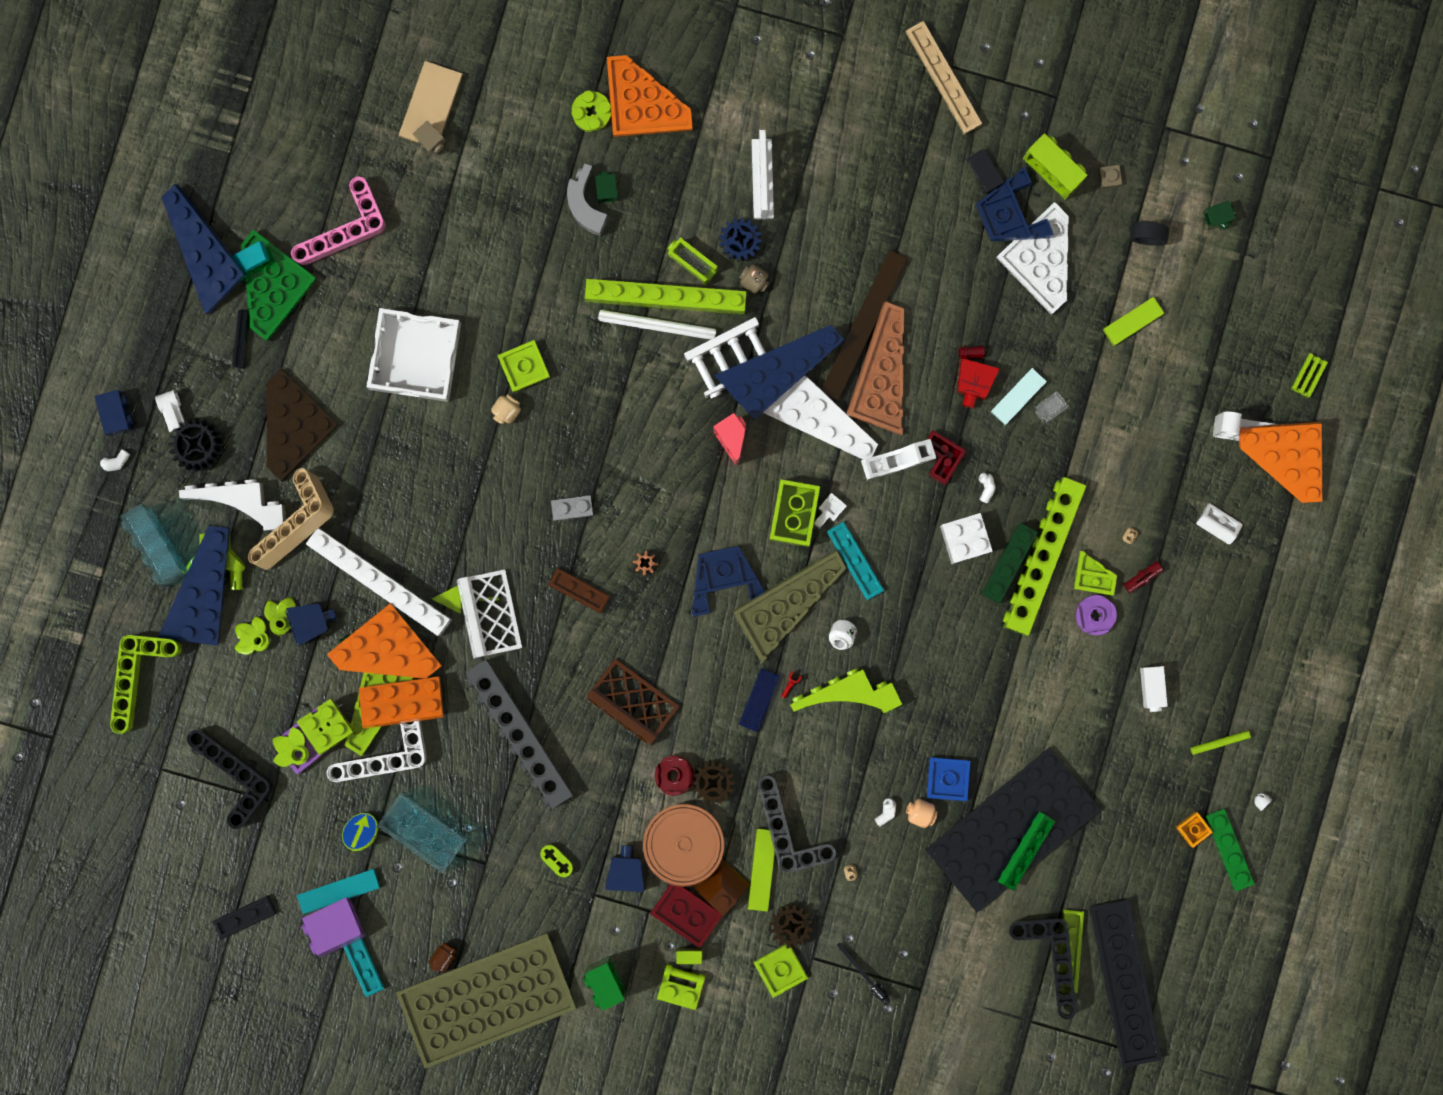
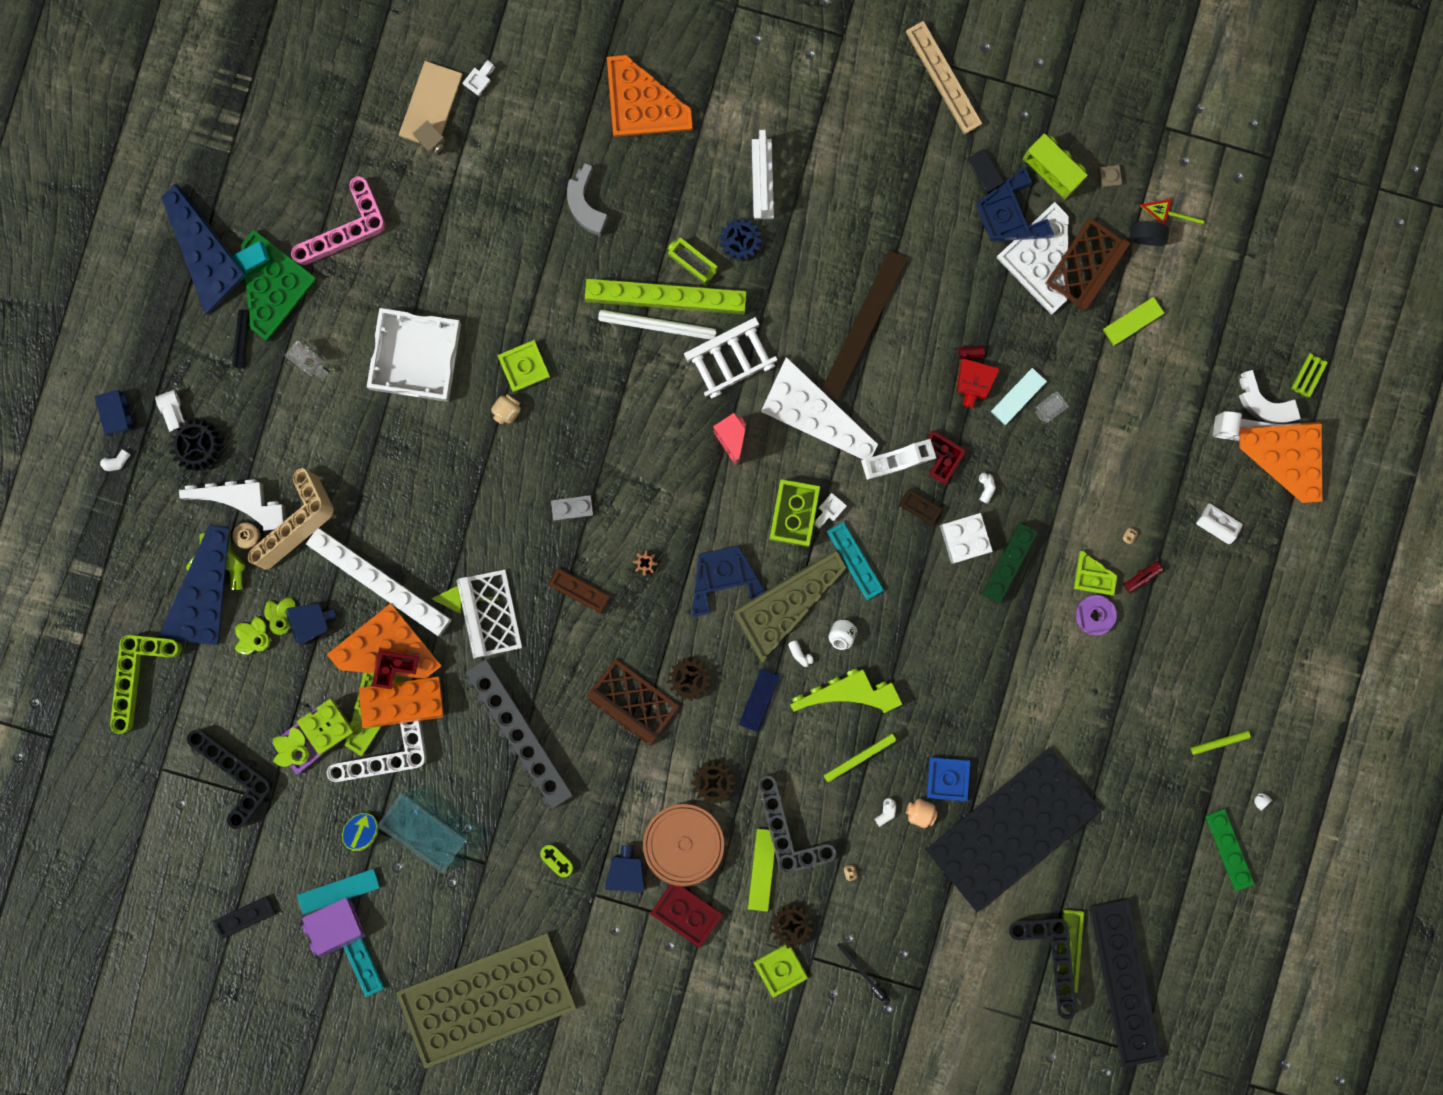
clear light blue brick [120,504,188,587] -> none
dark brown plate [267,369,338,482] -> none
reddish brown brick [428,942,457,974] -> none
lime plate [572,91,611,132] -> none
green brick [583,956,627,1011] -> none
dark green brick [595,171,618,203] -> none
dark red tile [655,755,694,796] -> none
lime plate [657,964,706,1010] -> none
lime piece [676,948,702,964] -> none
reddish brown slope [694,859,750,916] -> none
dark blue wing [714,325,844,420] -> none
dark tan head [739,264,769,294] -> none
red hand [781,671,801,698] -> none
nougat wing [846,302,904,435] -> none
green plate [998,812,1055,891] -> none
lime brick [1003,477,1086,636] -> none
white brick [1140,666,1167,712] -> none
light orange piece [1175,812,1213,848] -> none
dark green brick [1203,200,1237,230] -> none
none -> tan head [233,523,261,549]
none -> clear torso [284,340,330,381]
none -> dark red brick [371,647,420,689]
none -> white plate [462,60,495,97]
none -> dark brown gear [667,658,711,701]
none -> white arm [788,640,814,667]
none -> lime tile [823,733,896,782]
none -> dark brown plate [898,489,943,526]
none -> reddish brown fence [1045,217,1130,311]
none -> piece [1139,199,1205,225]
none -> white arch [1239,370,1301,424]

